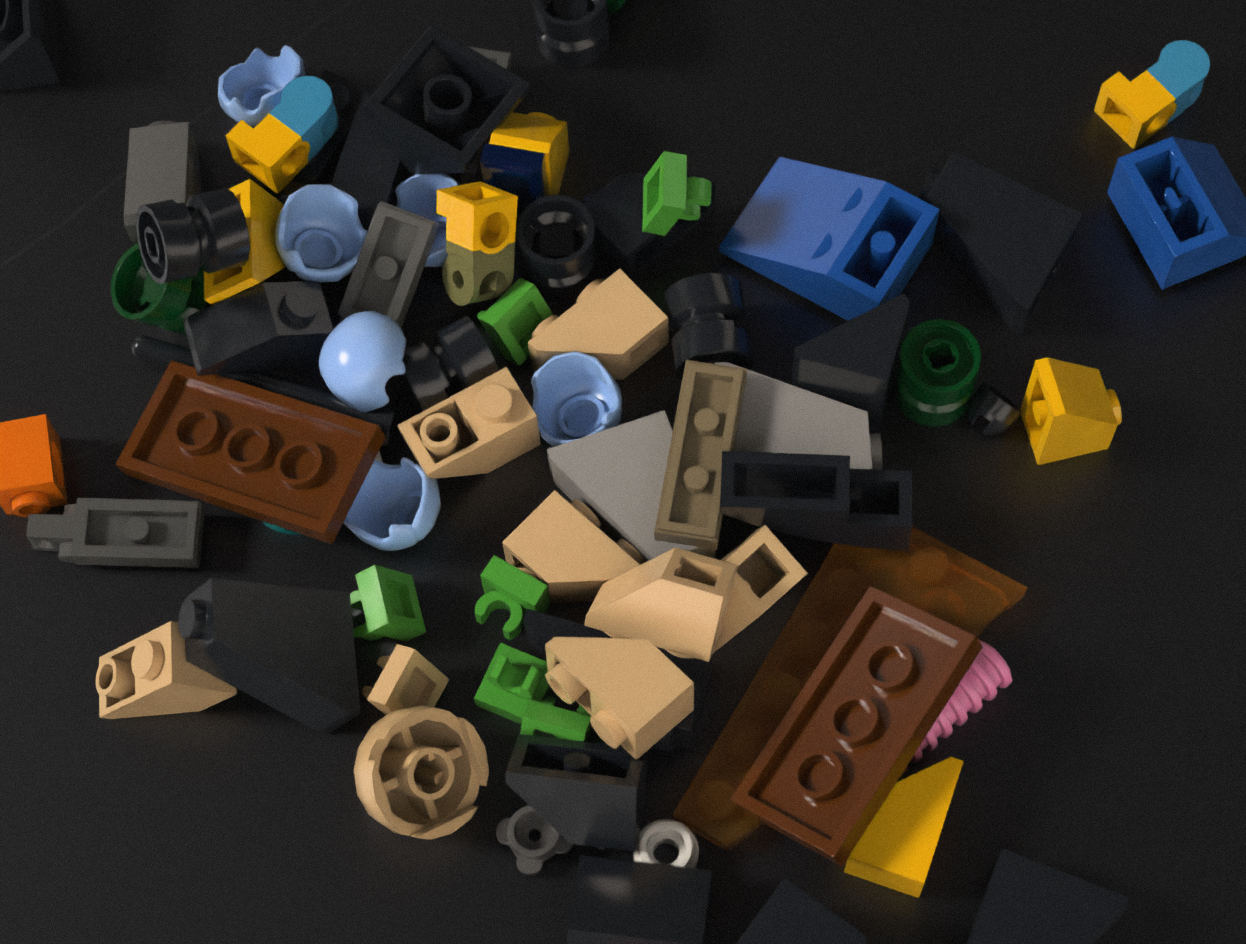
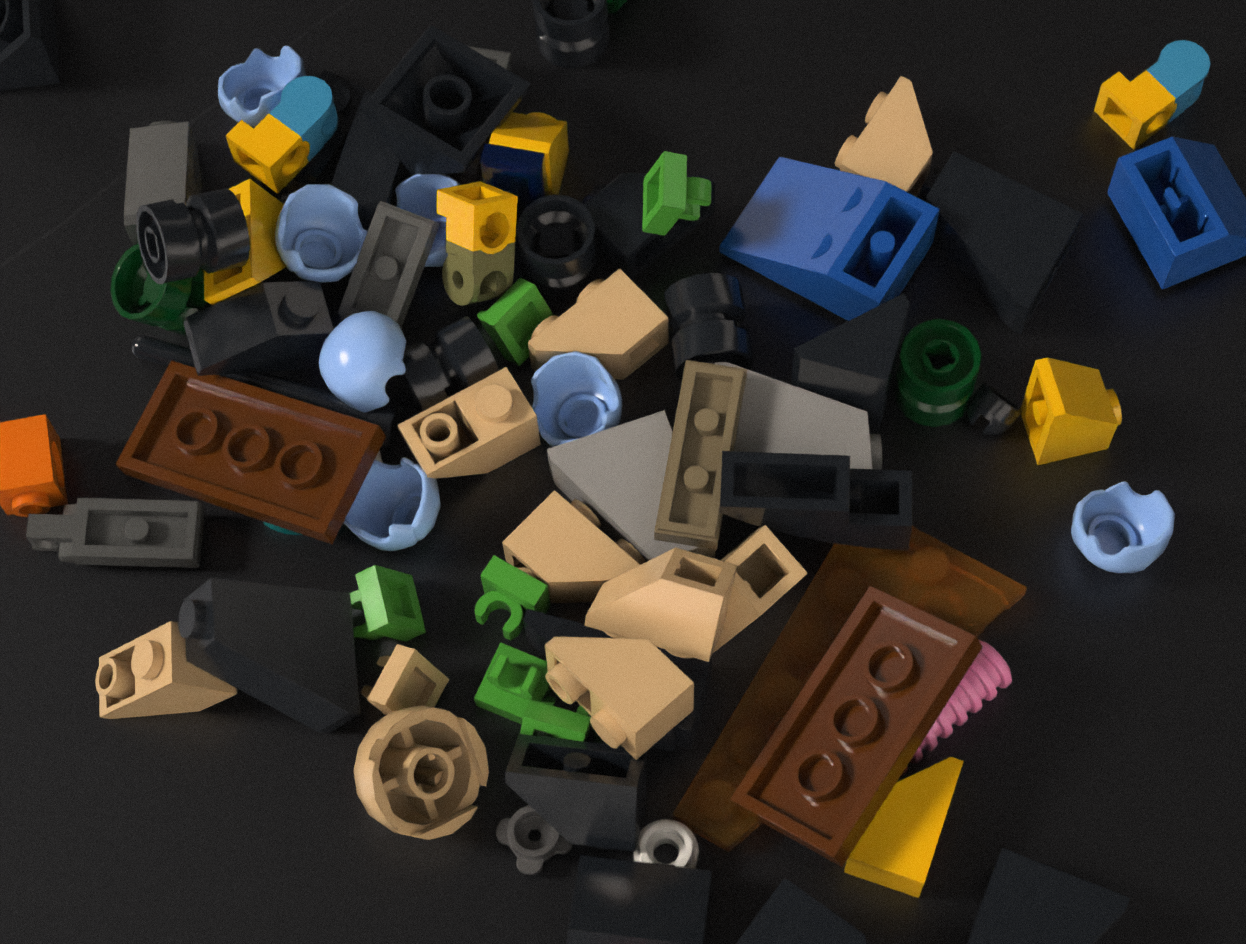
none -> tan slope [835,76,933,197]
none -> light blue hair [1071,481,1175,573]

